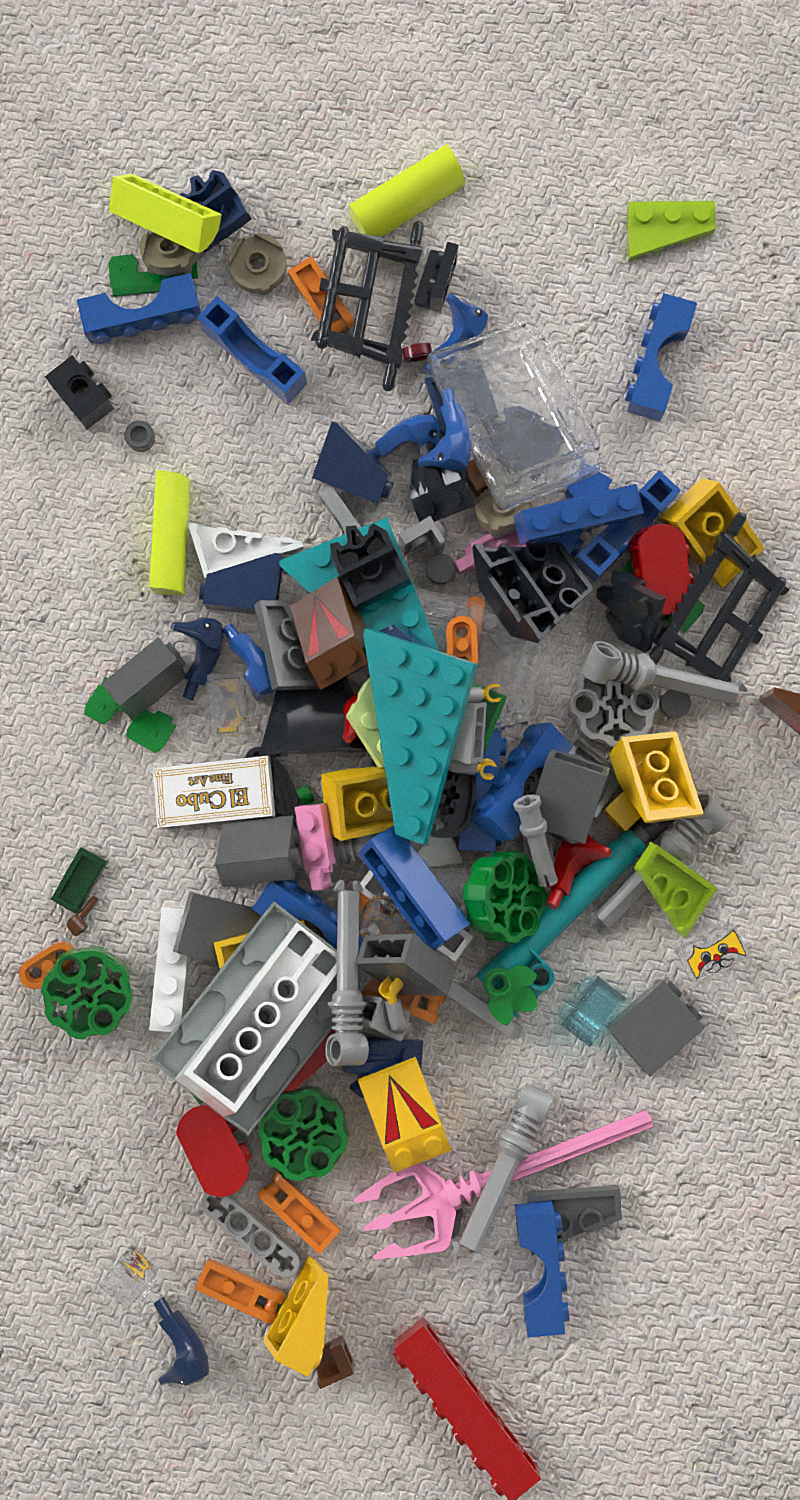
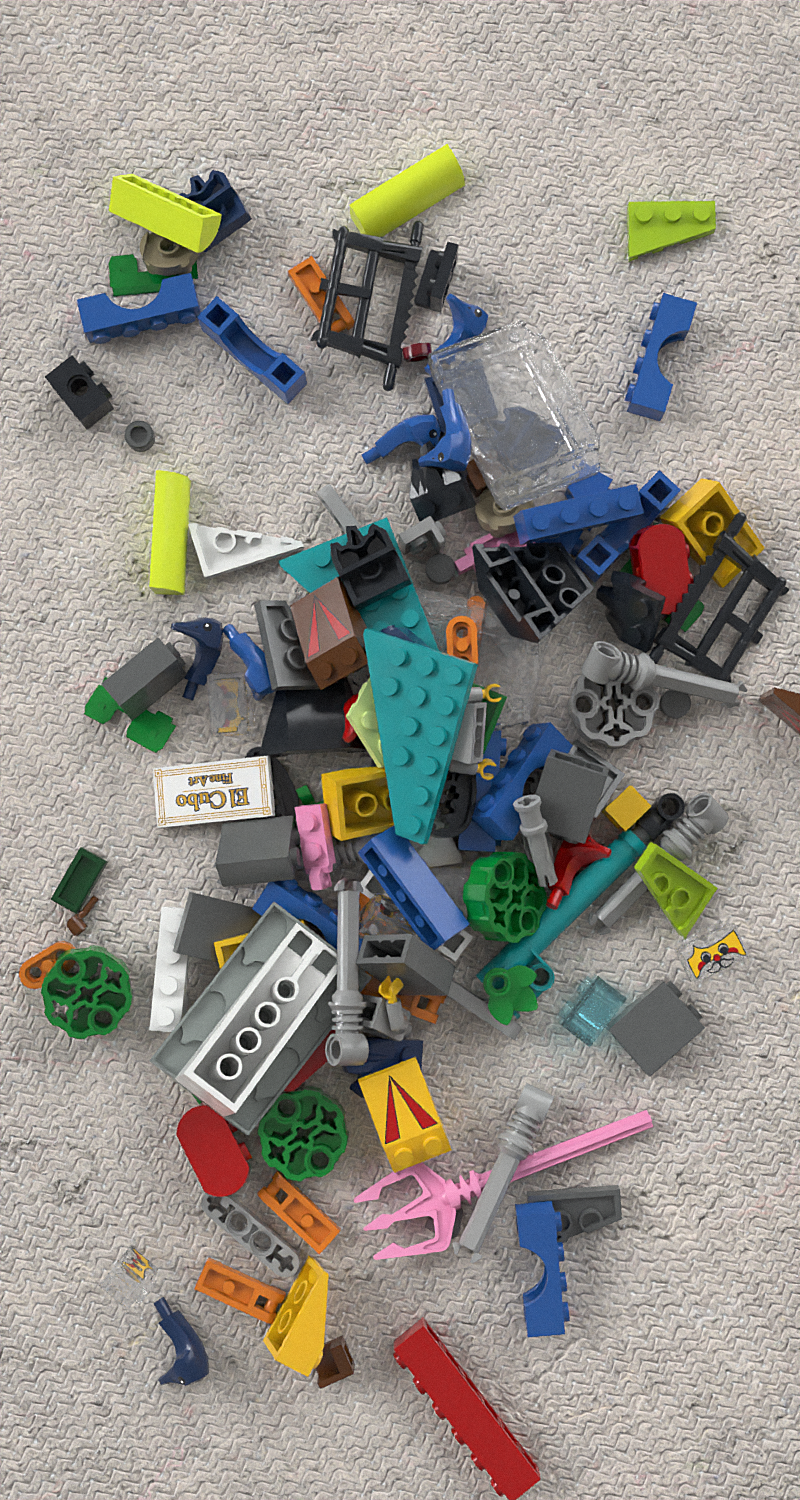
dark blue slope [199,553,283,615] -> none
dark tan plate [228,233,287,295] -> none
dark blue slope [312,421,394,504] -> none
yellow slope [609,731,704,823] -> none

